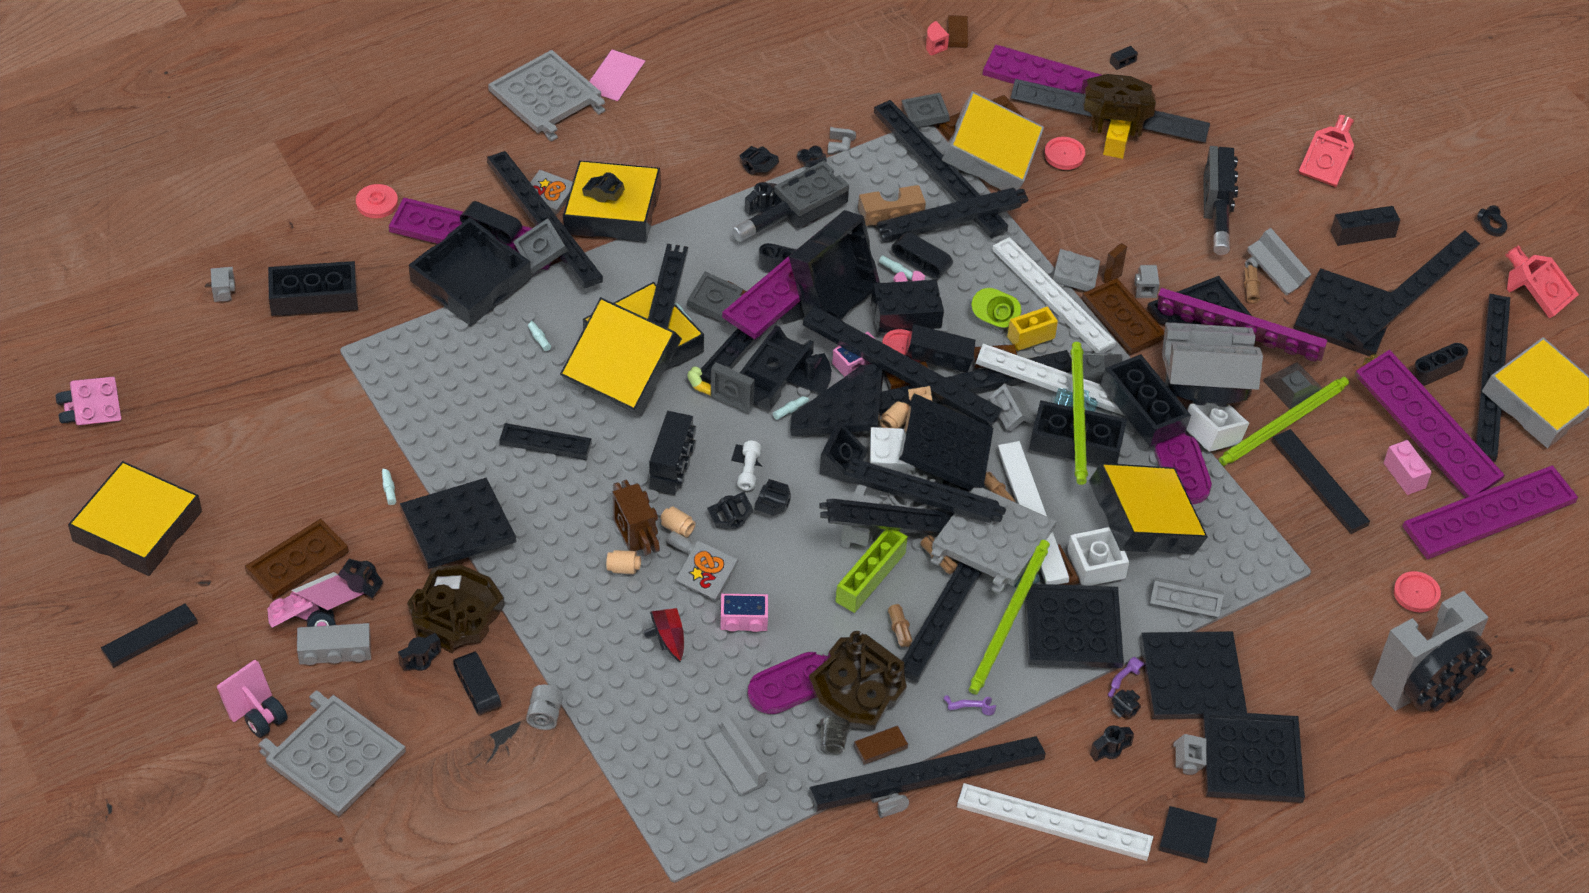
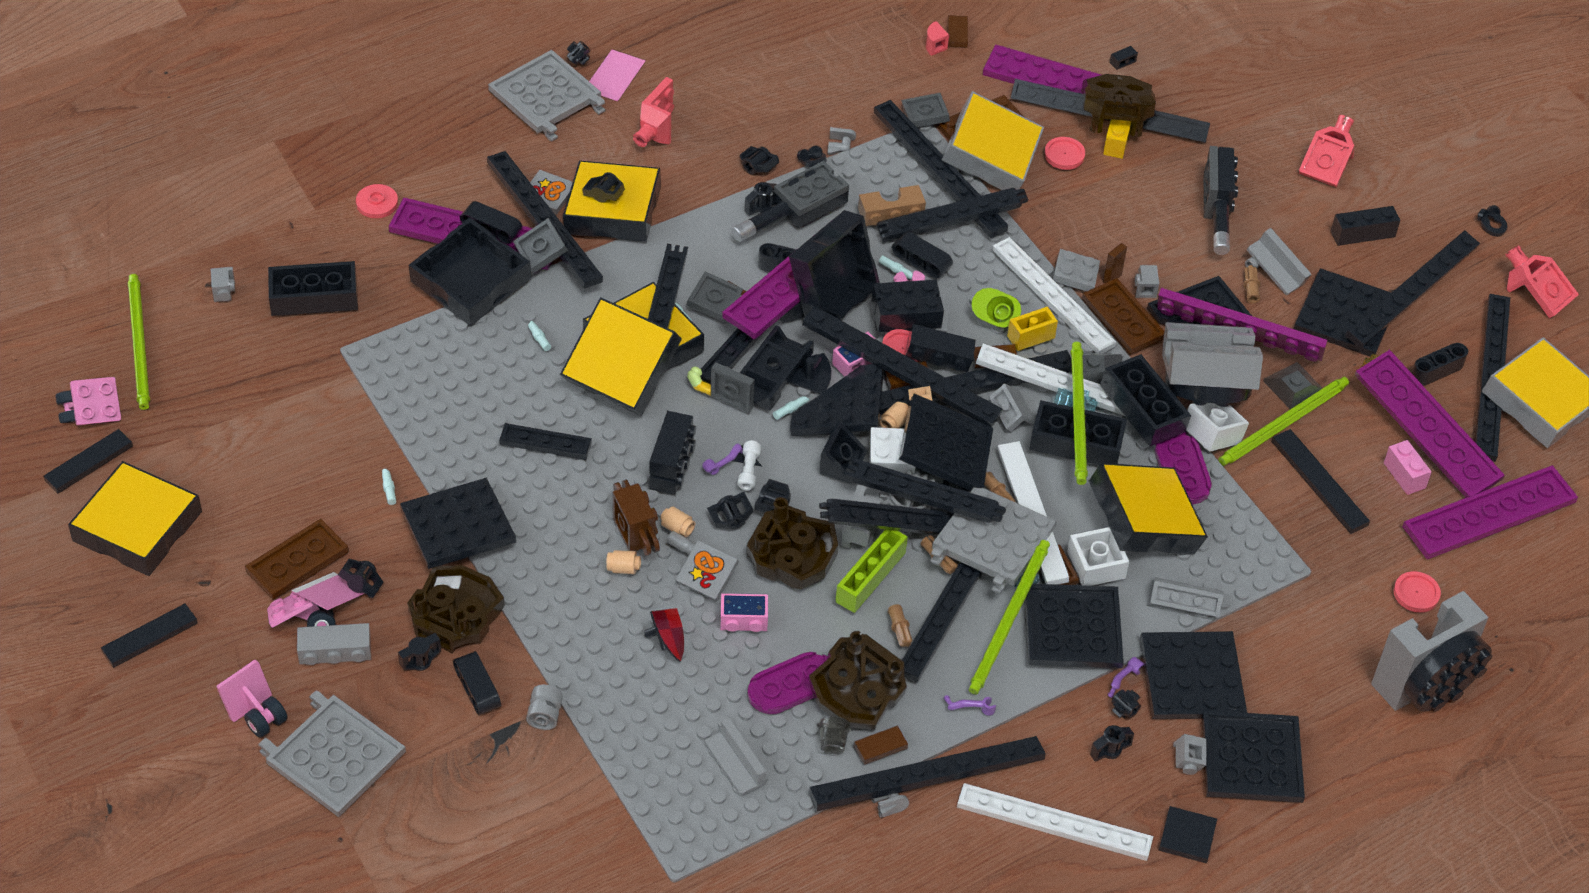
none -> black tile [43,429,133,494]
none -> lime piece [127,274,150,410]
none -> black gear [567,41,591,65]
none -> coral plate [633,77,674,147]
none -> medium lavender piece [702,443,743,475]
none -> dark brown brick [747,497,838,589]

